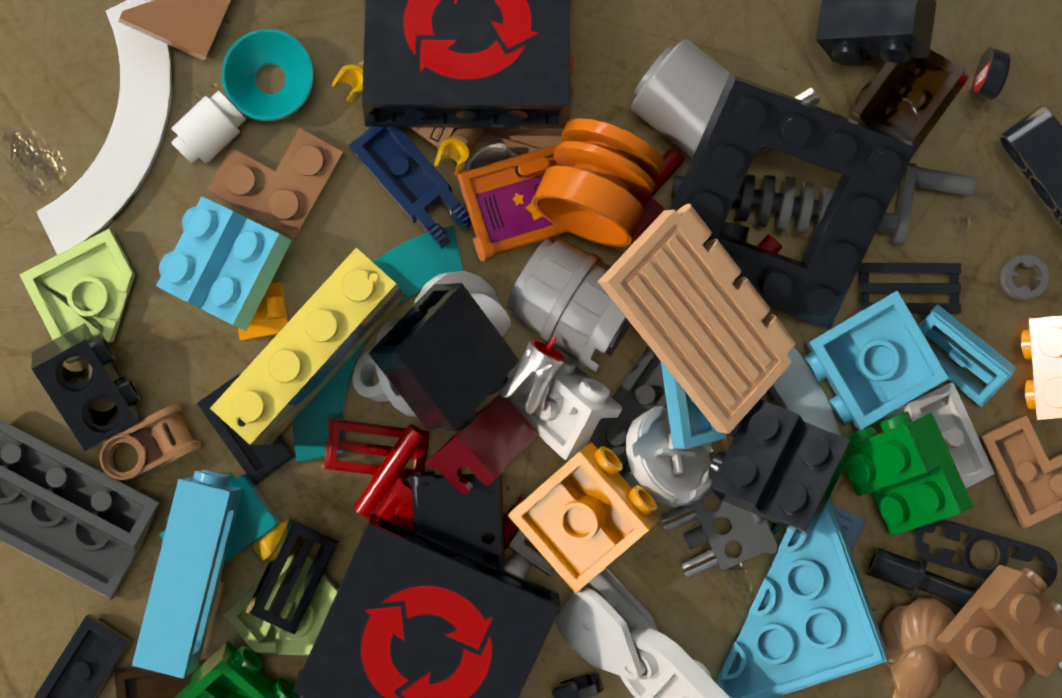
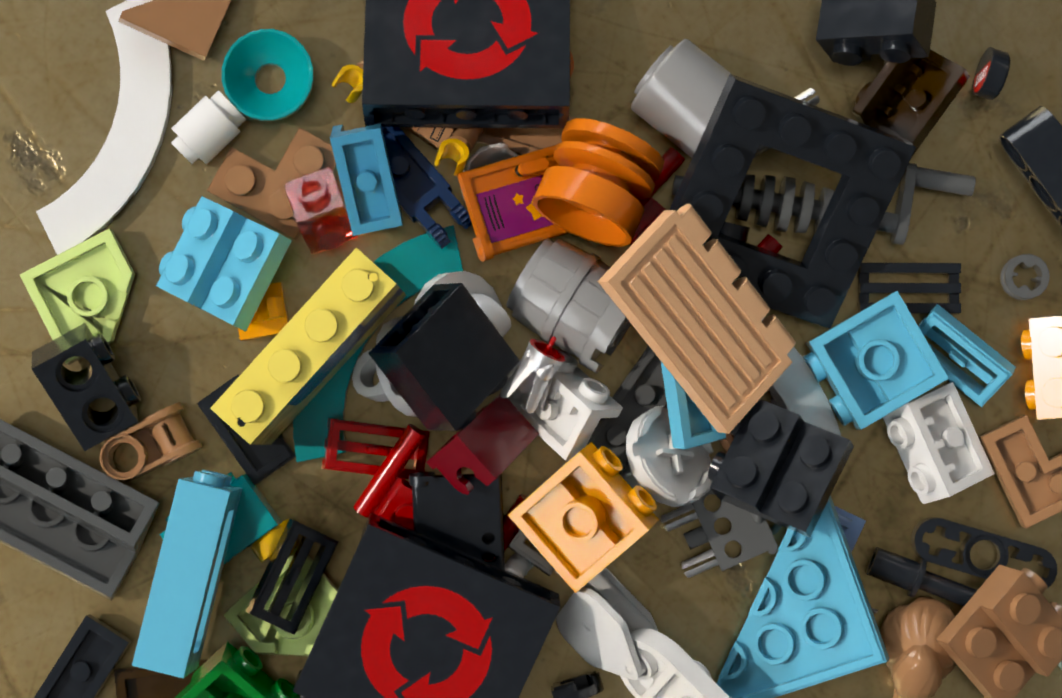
green plate [844,411,974,536] -> none
none -> clear red bracket [284,167,358,254]
none -> dark azure panel [330,123,403,236]

